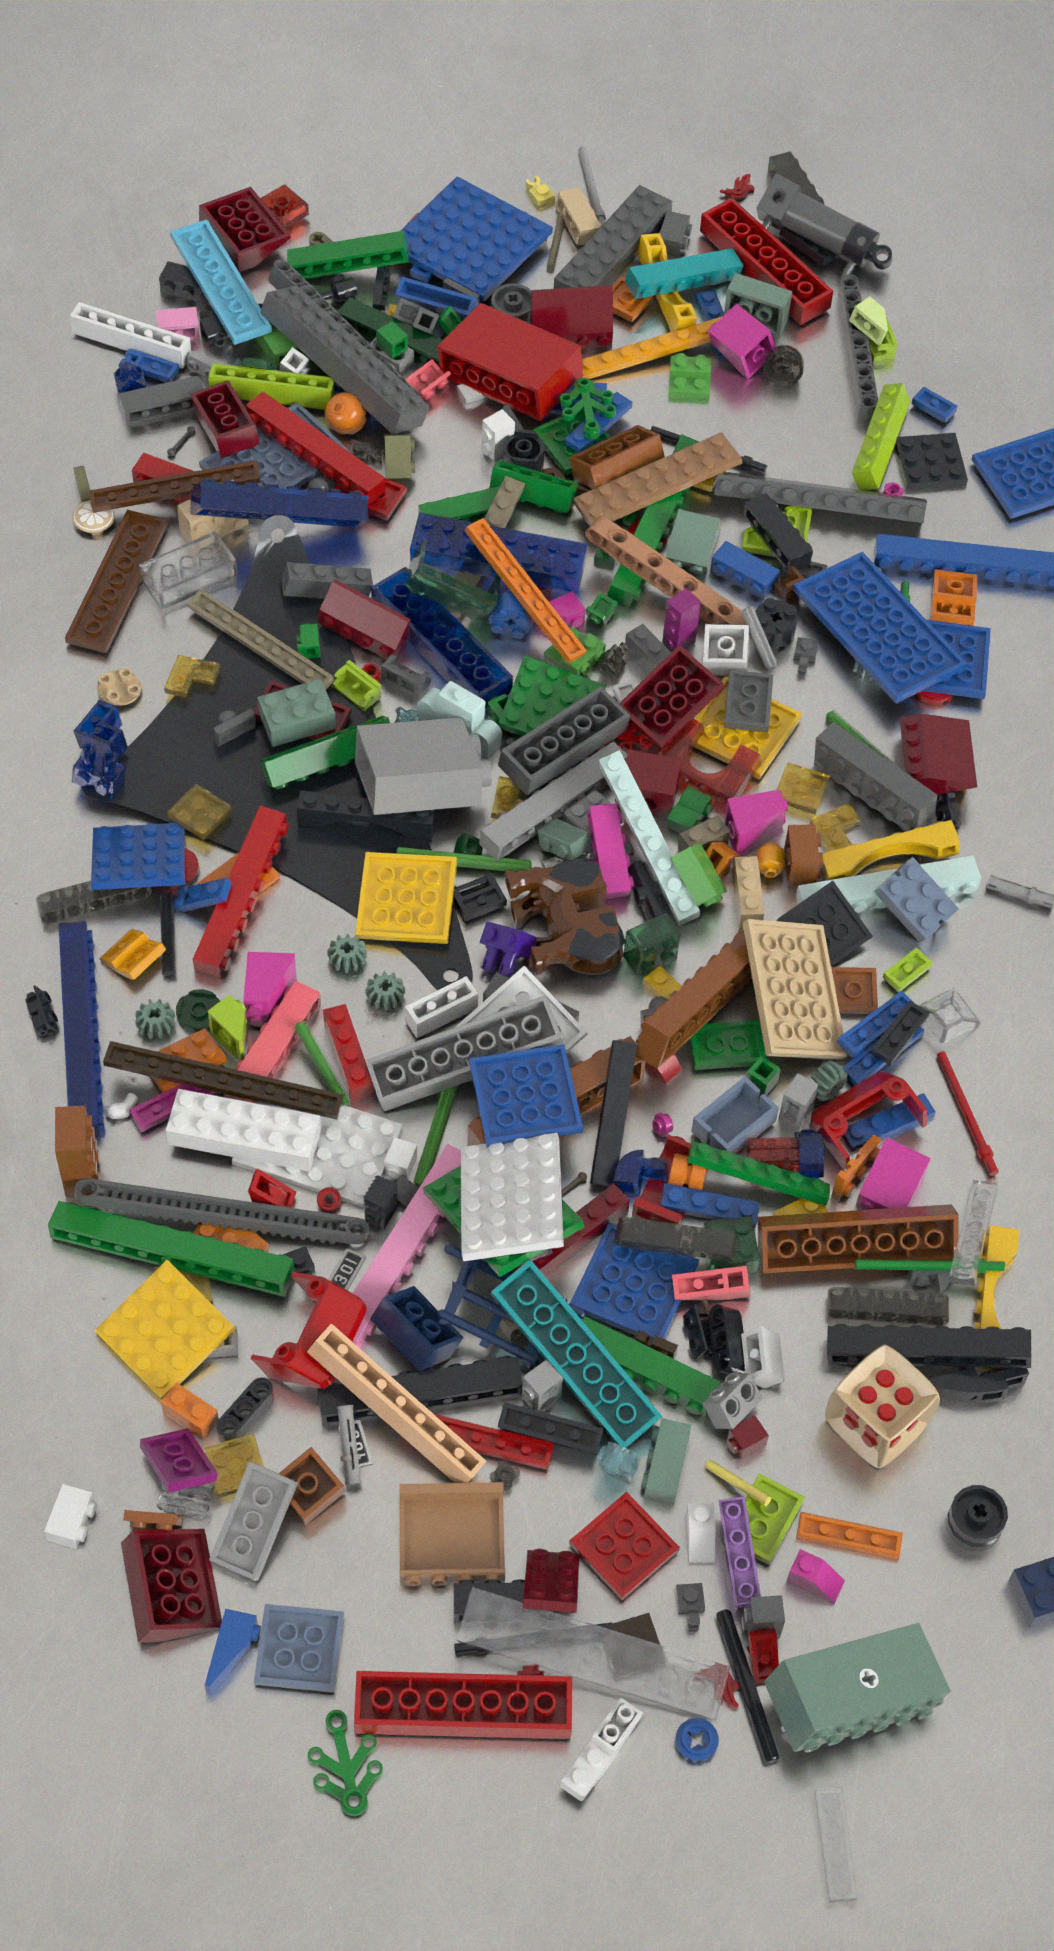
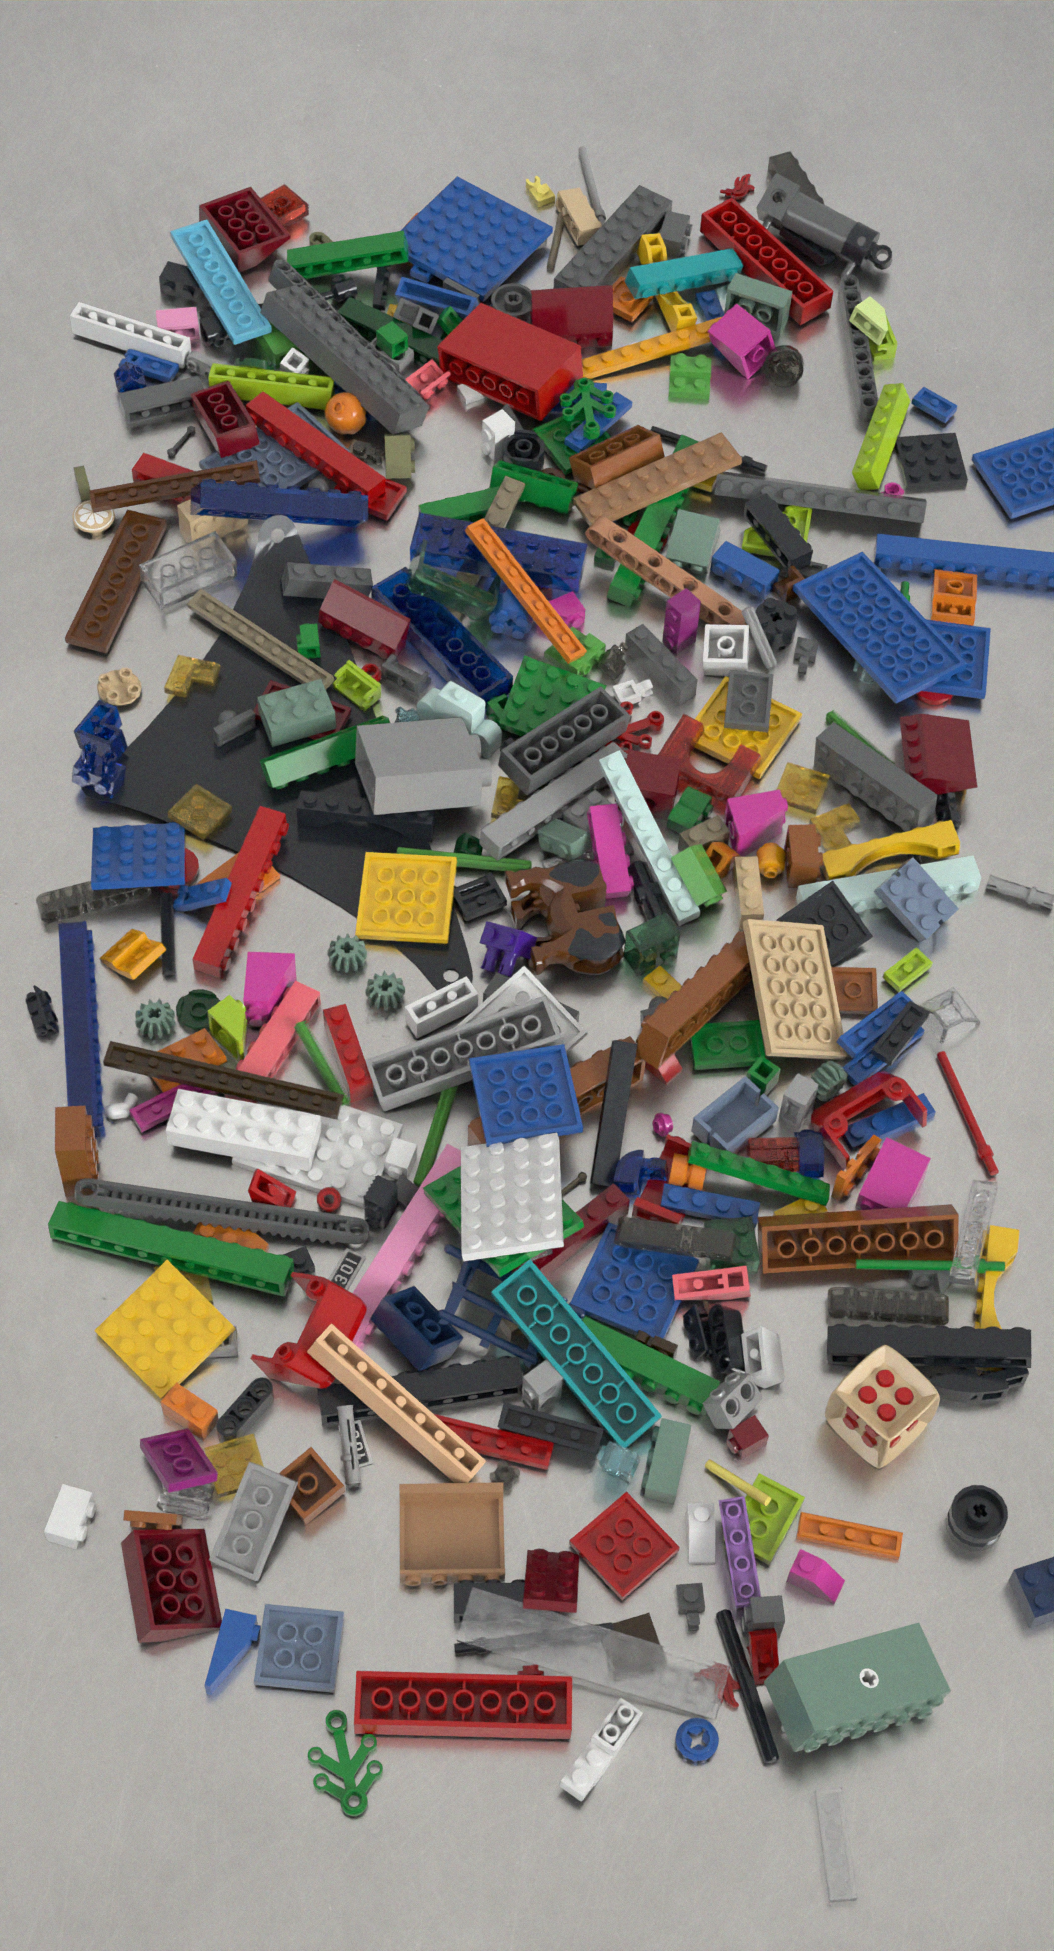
green bracket [586,592,618,626] -> none
dark red slope [619,645,726,748] -> none

